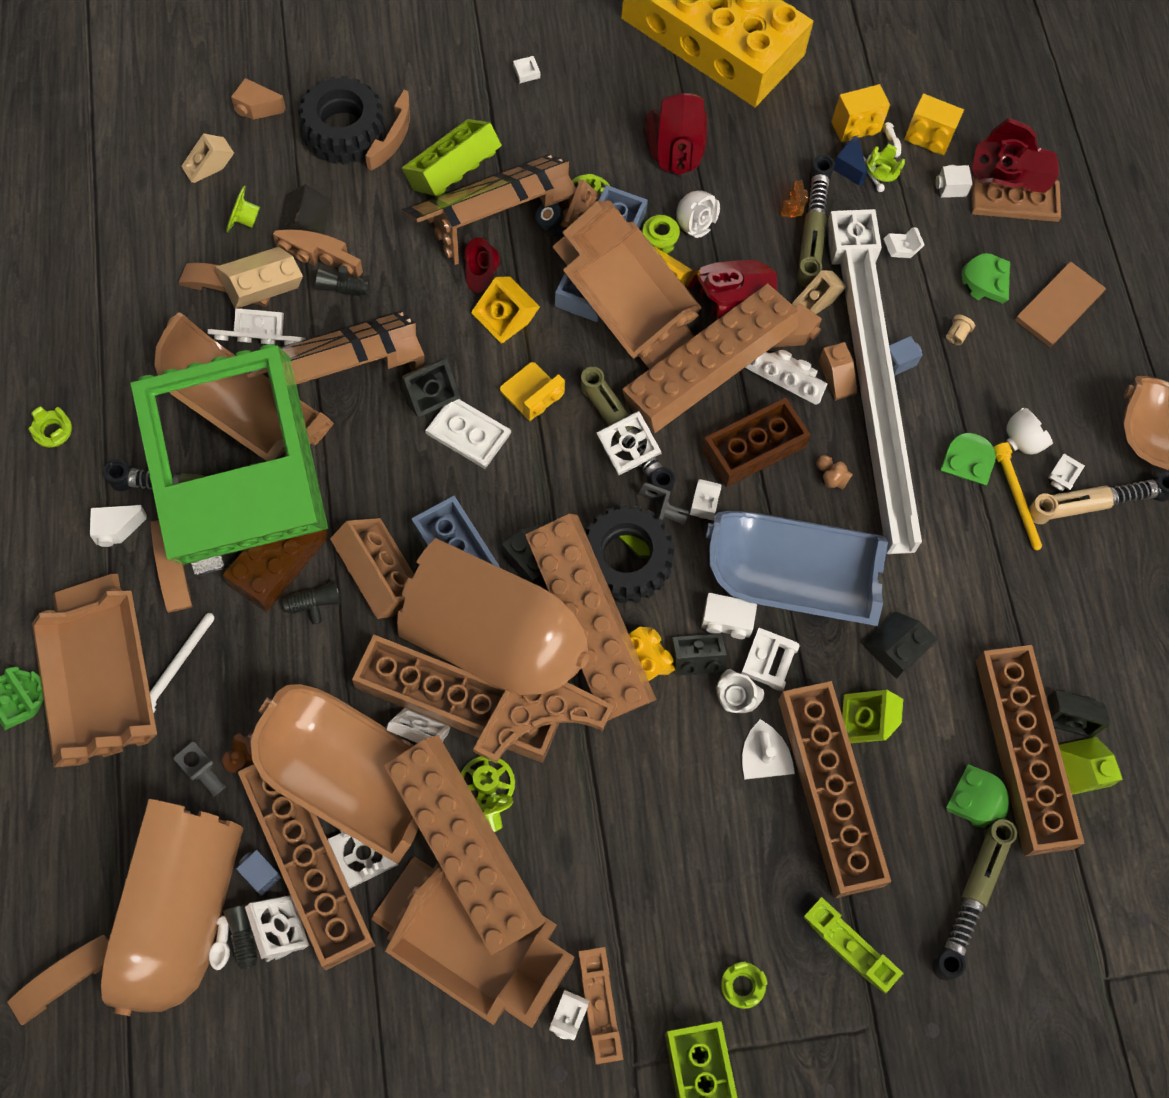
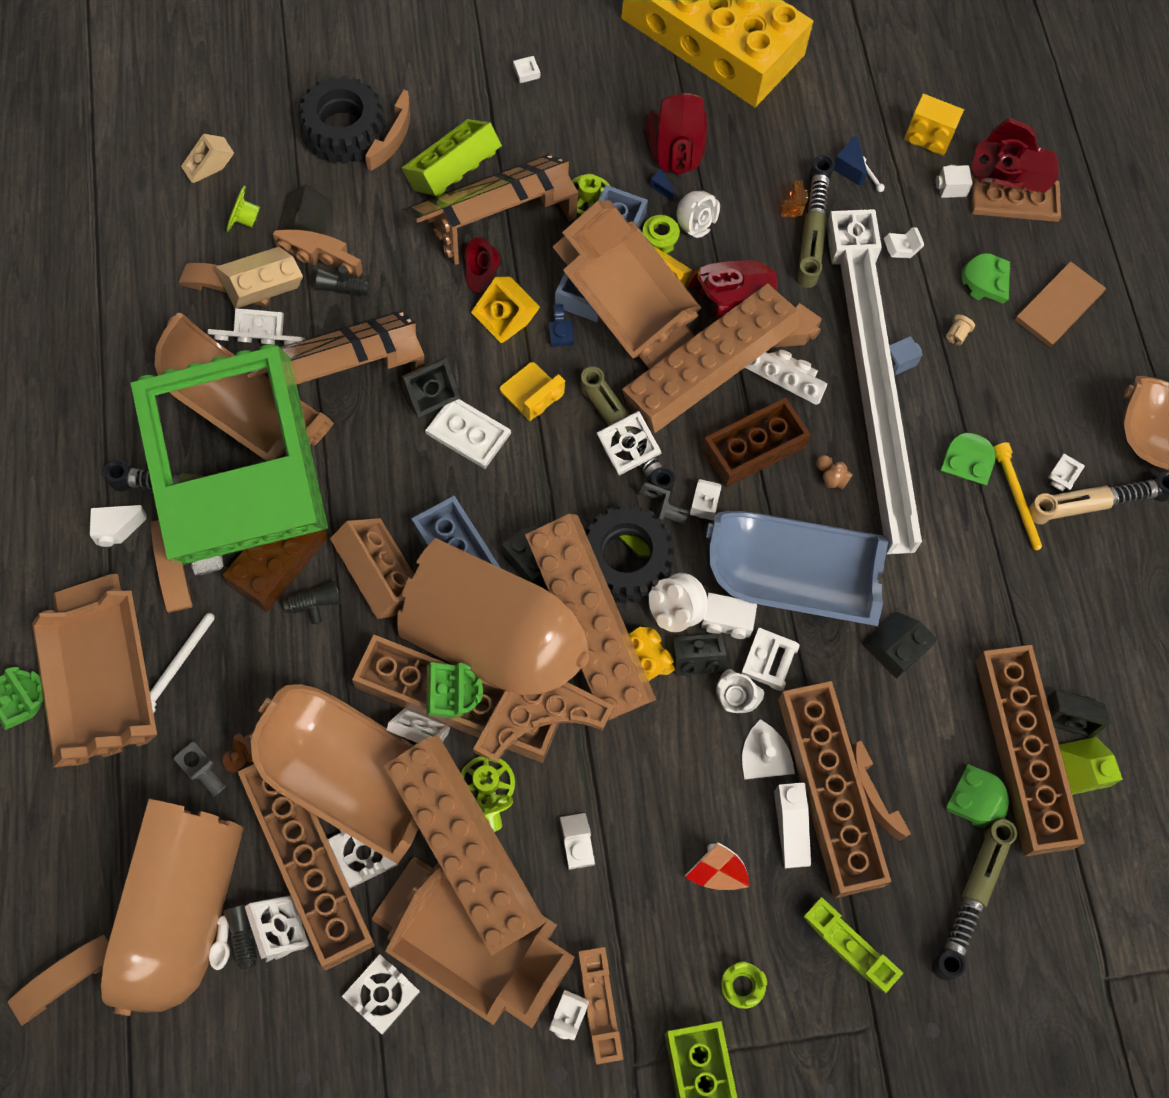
lime piece [28,406,72,447] -> none
medium nougat slope [231,78,286,120] -> none
sand blue brick [236,850,282,896] -> none
plate [535,180,600,236] -> none
tan slope [792,270,847,314] -> none
medium nougat slope [818,342,857,400] -> none
yellow brick [832,84,890,142] -> none
lime slope [842,690,903,743] -> none
lime piece [866,144,905,182] -> none
white piece [883,122,901,158] -> none
white cylinder [1006,407,1053,455] -> none
none -> white piece [342,954,420,1035]
none -> bright green slope [426,662,483,718]
none -> dark blue plate [548,304,574,347]
none -> white slope [560,813,595,870]
none -> white wheel [649,573,709,632]
none -> dark blue piece [650,168,675,201]
none -> shield [685,842,749,890]
none -> white slope [774,783,811,869]
none -> medium nougat slope [852,741,910,841]

